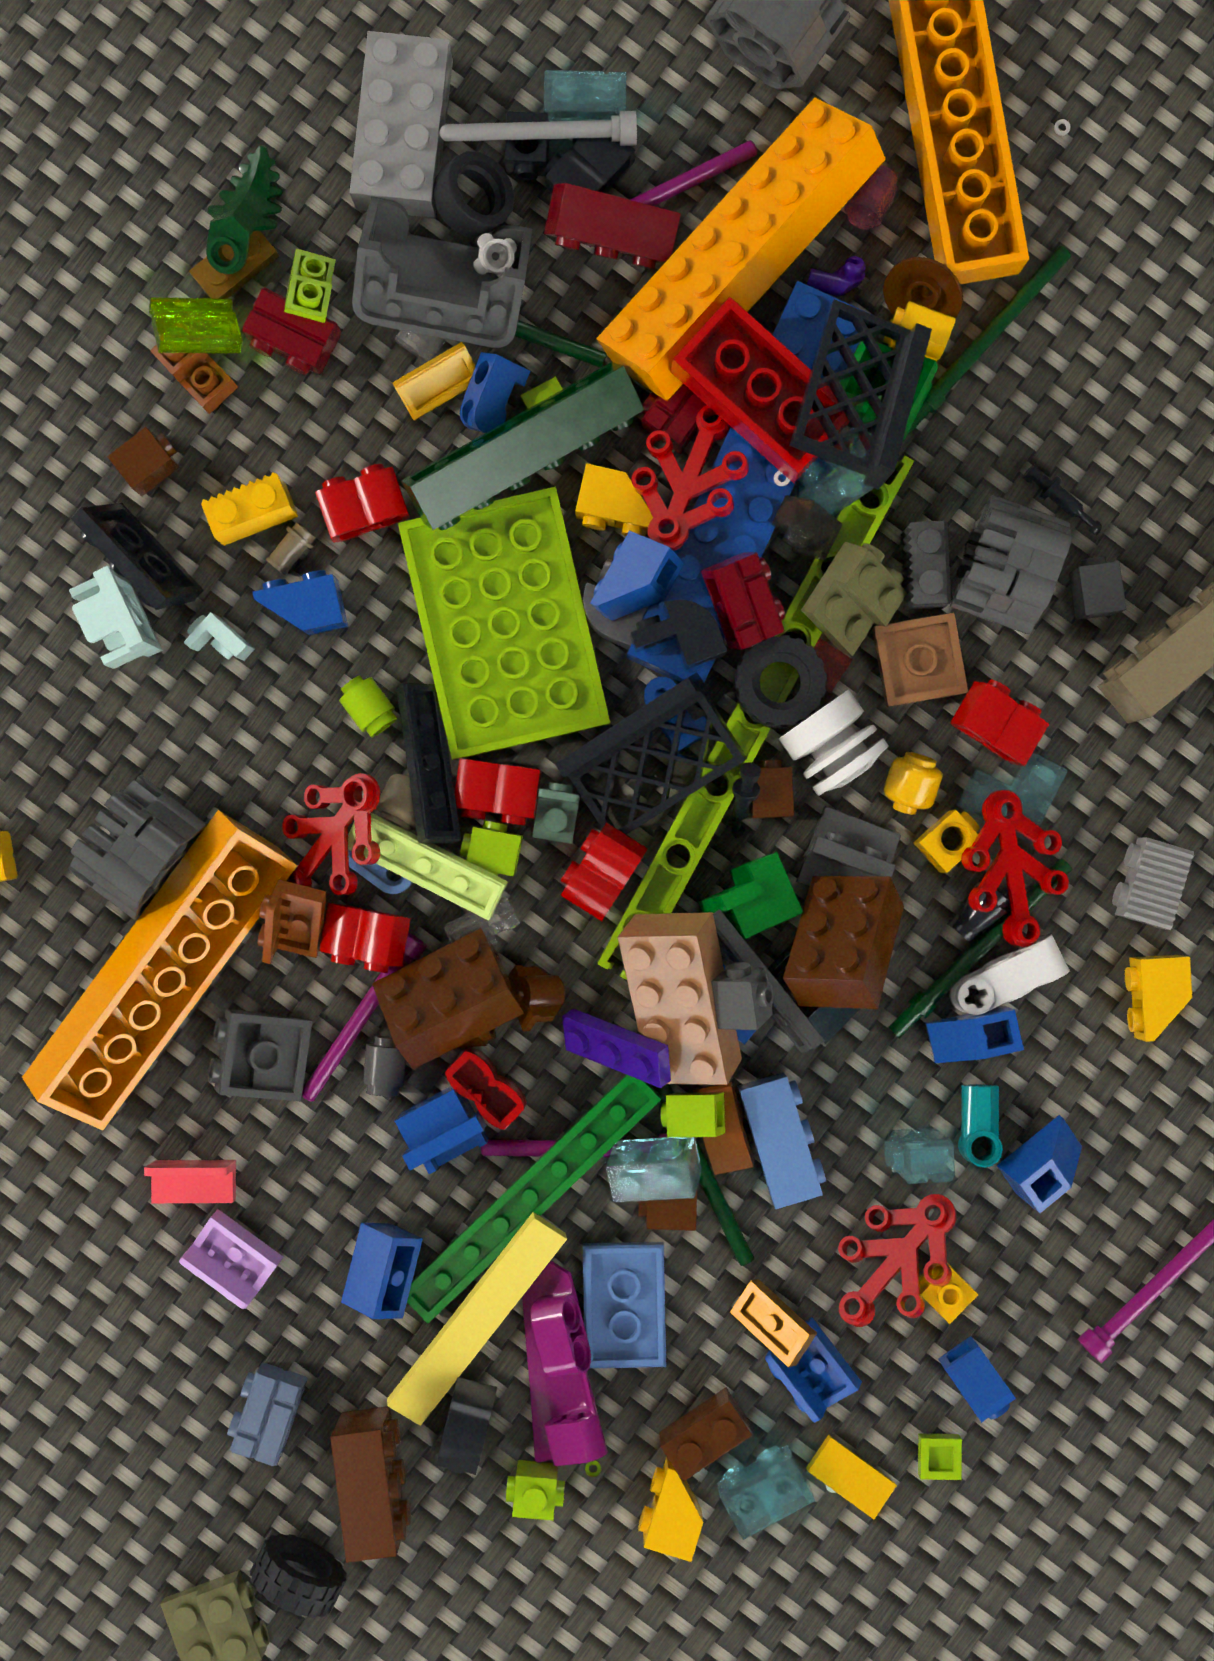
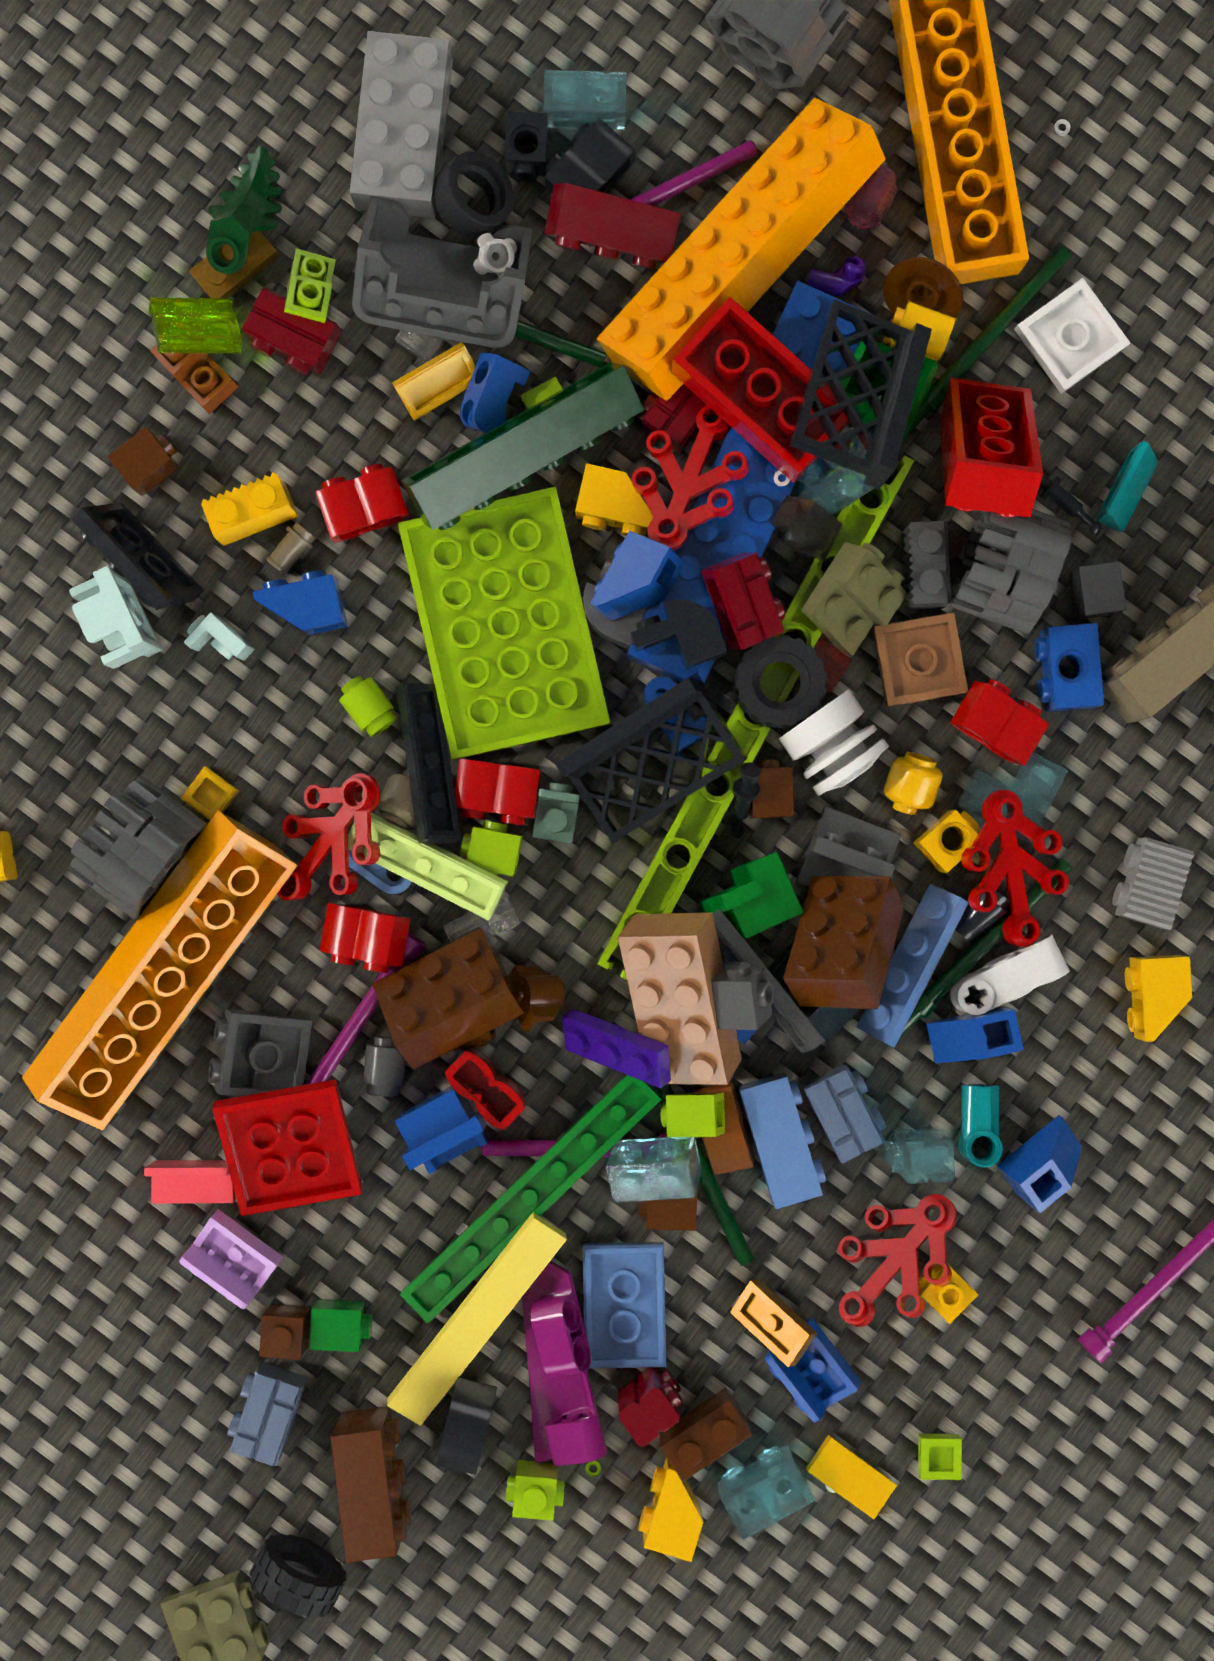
dark orange bracket [257,880,327,964] -> none
blue brick [341,1223,423,1319] -> none
light grey piece [439,111,637,146] -> none
red brick [560,823,648,921] -> none
blue slope [938,1336,1016,1423] -> none
none -> yellow tile [180,766,240,820]
none -> red plate [212,1079,363,1216]
none -> reddish brown brick [259,1304,311,1360]
none -> green brick [310,1299,372,1352]
none -> dark red brick [618,1367,683,1447]
none -> sand blue brick [801,1064,887,1163]
none -> medium blue plate [856,884,969,1048]
none -> red brick [939,378,1043,517]
none -> white plate [1014,278,1130,394]
none -> blue brick [1034,623,1104,712]
none -> teal slope [1096,441,1158,532]

